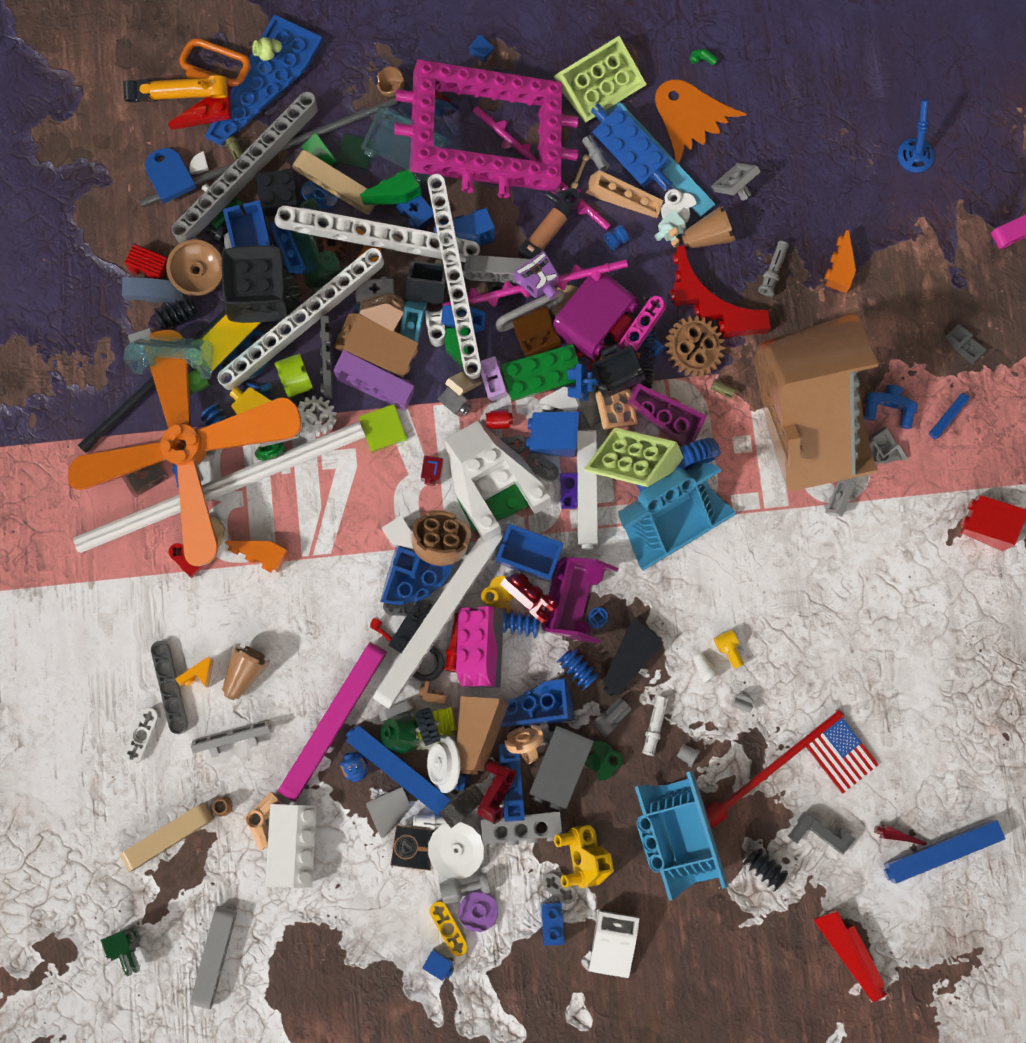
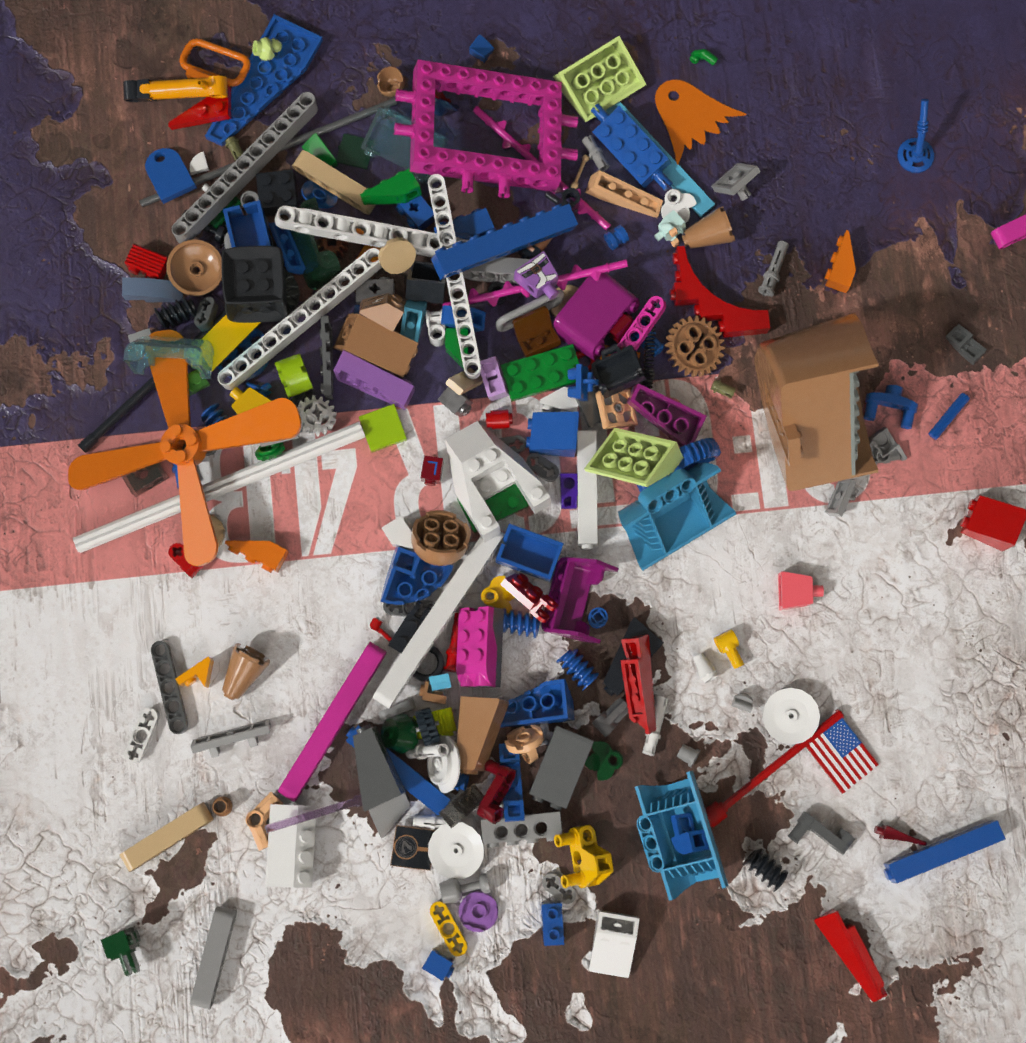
blue head [340,751,369,782] -> none
none -> dark grey beam [194,297,218,332]
none -> light grey piece [240,191,259,207]
none -> clear purple bar [265,794,362,833]
none -> dark grey slope [353,724,406,812]
none -> tan tile [378,237,416,274]
none -> white pin [406,743,449,760]
none -> medium azure slope [429,673,452,691]
none -> blue brick [431,204,578,280]
none -> red wedge [620,634,656,734]
none -> blue brick [670,813,709,854]
none -> white piece [763,687,820,745]
none -> coral torso [778,572,824,610]

